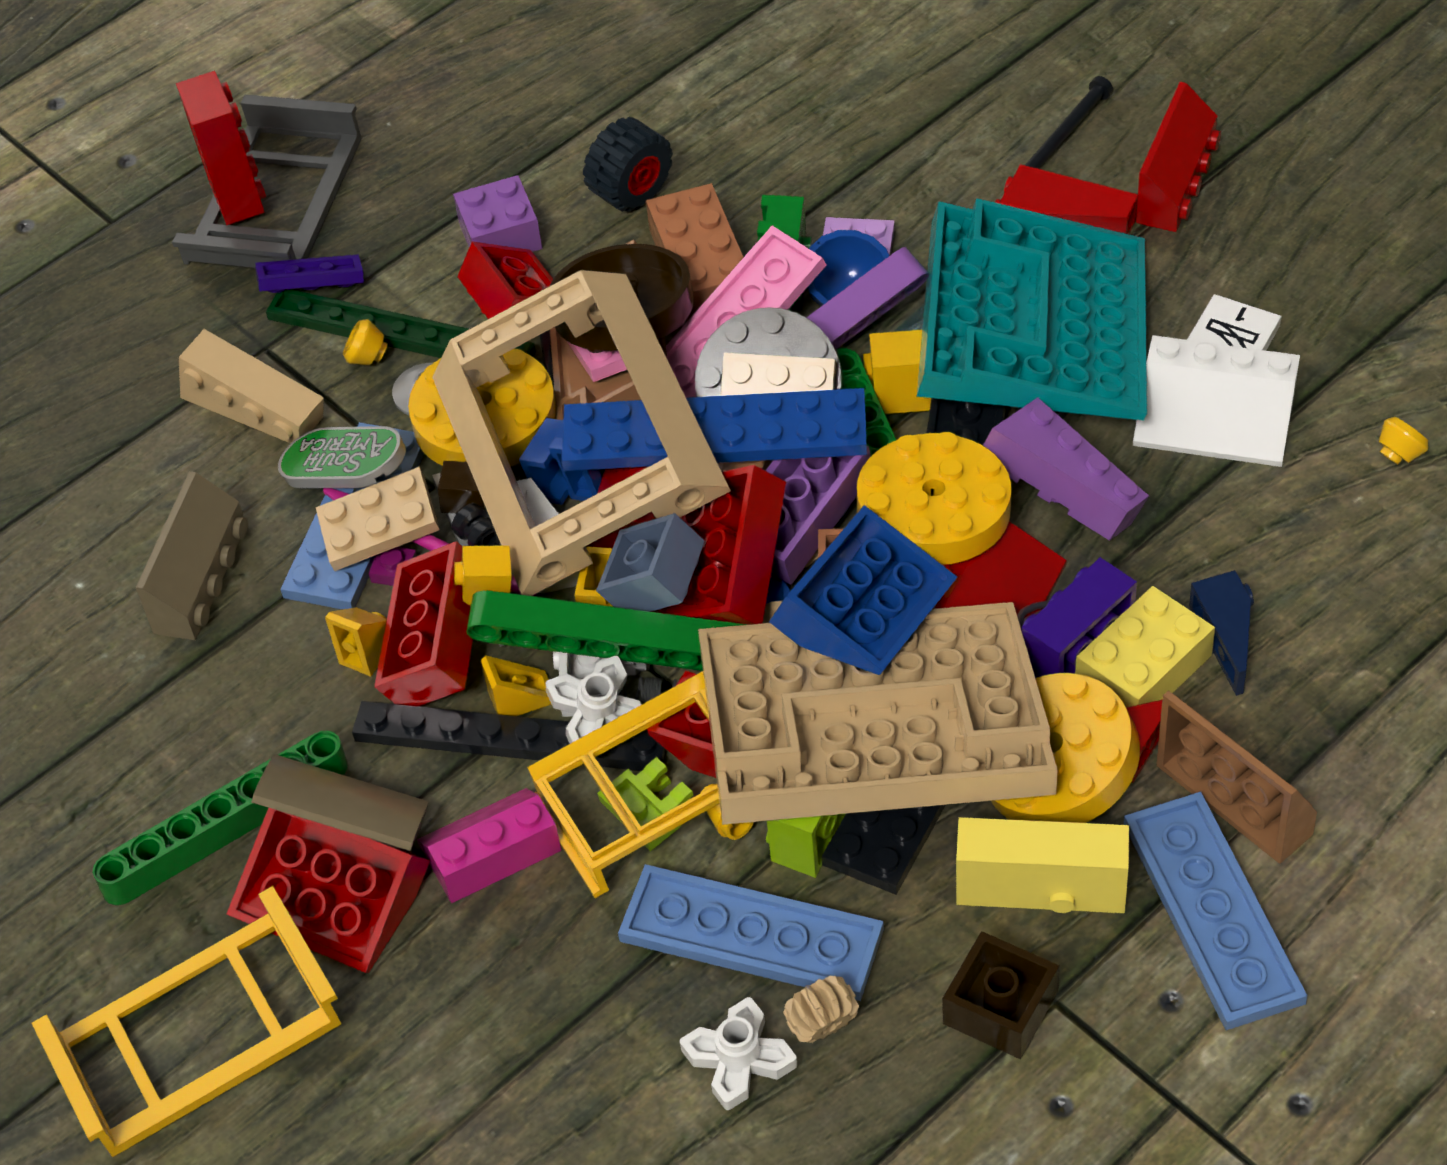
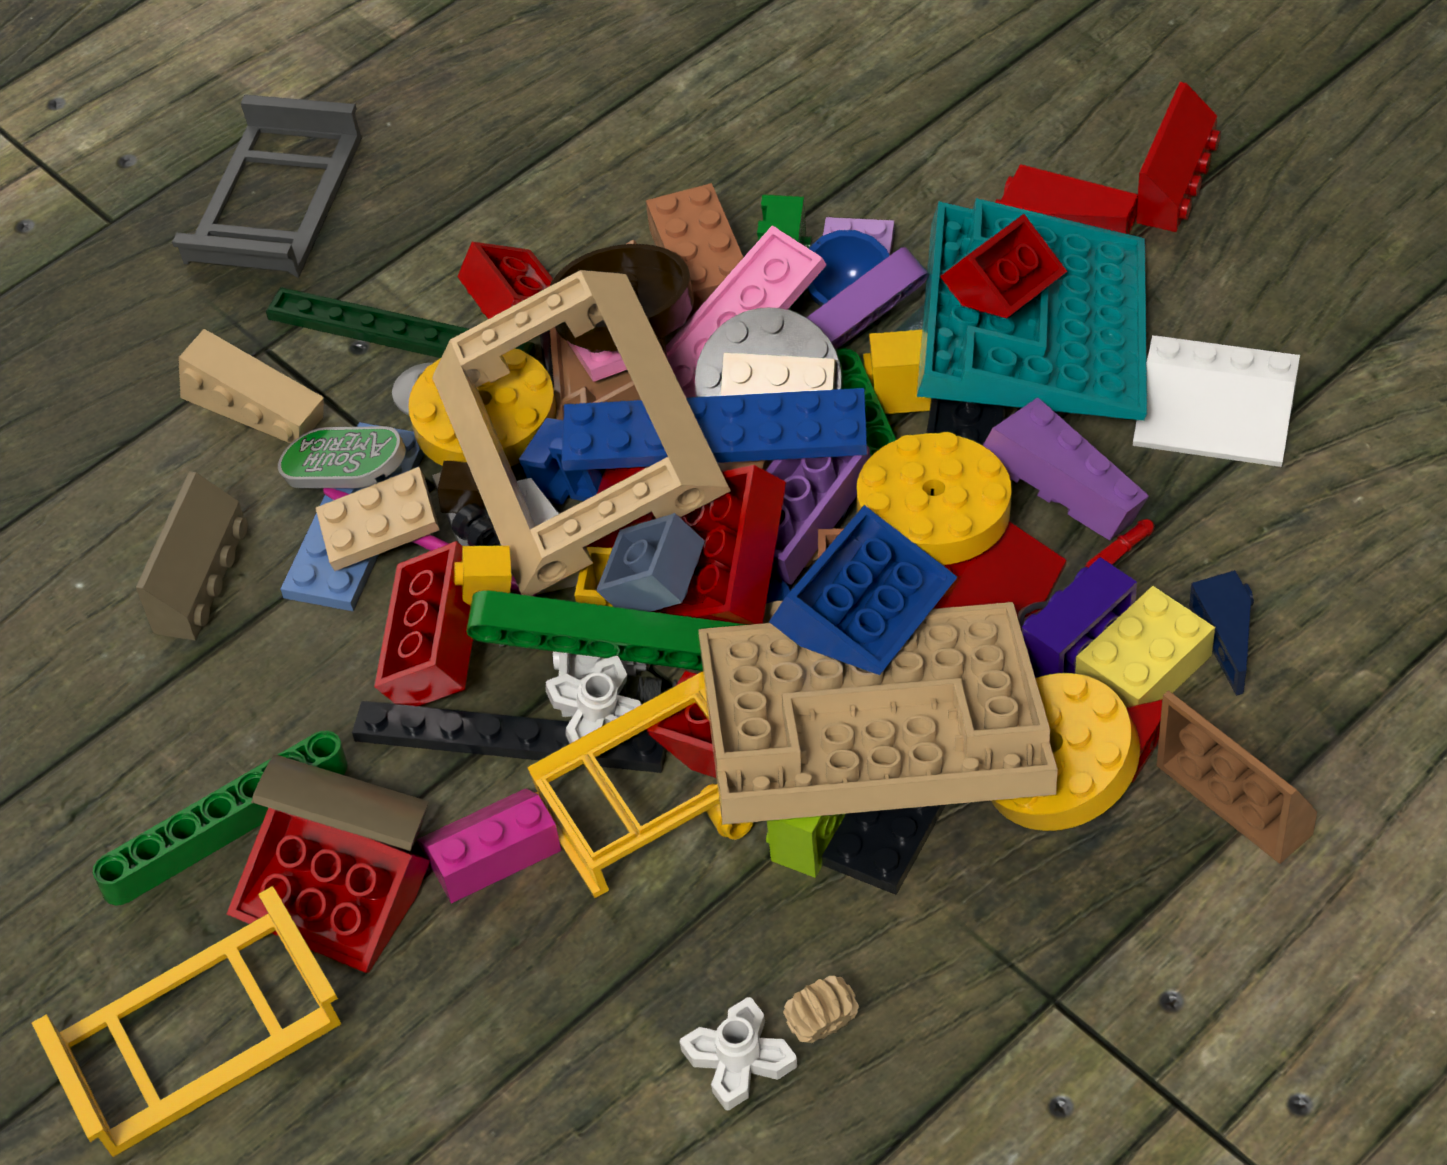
red brick [175,70,266,226] -> none
dark purple plate [255,254,364,293] -> none
yellow slope [325,607,387,677] -> none
yellow cone [343,319,387,365] -> none
magenta plate [369,547,417,586] -> none
medium lavender brick [453,175,542,252] -> none
yellow slope [481,655,552,716] -> none
black wheel [583,117,673,212] -> none
lime plate [597,757,693,851] -> none
medium blue plate [618,864,884,1001] -> none
dark brown brick [942,931,1060,1059] -> none
light yellow brick [956,817,1129,913] -> none
black bar [1025,76,1113,169] -> none
medium blue plate [1124,792,1307,1030] -> none
white tile [1187,294,1281,350] -> none
yellow cone [1378,416,1428,465] -> none
none -> red slope [940,214,1067,318]
none -> red piece [1085,518,1155,568]

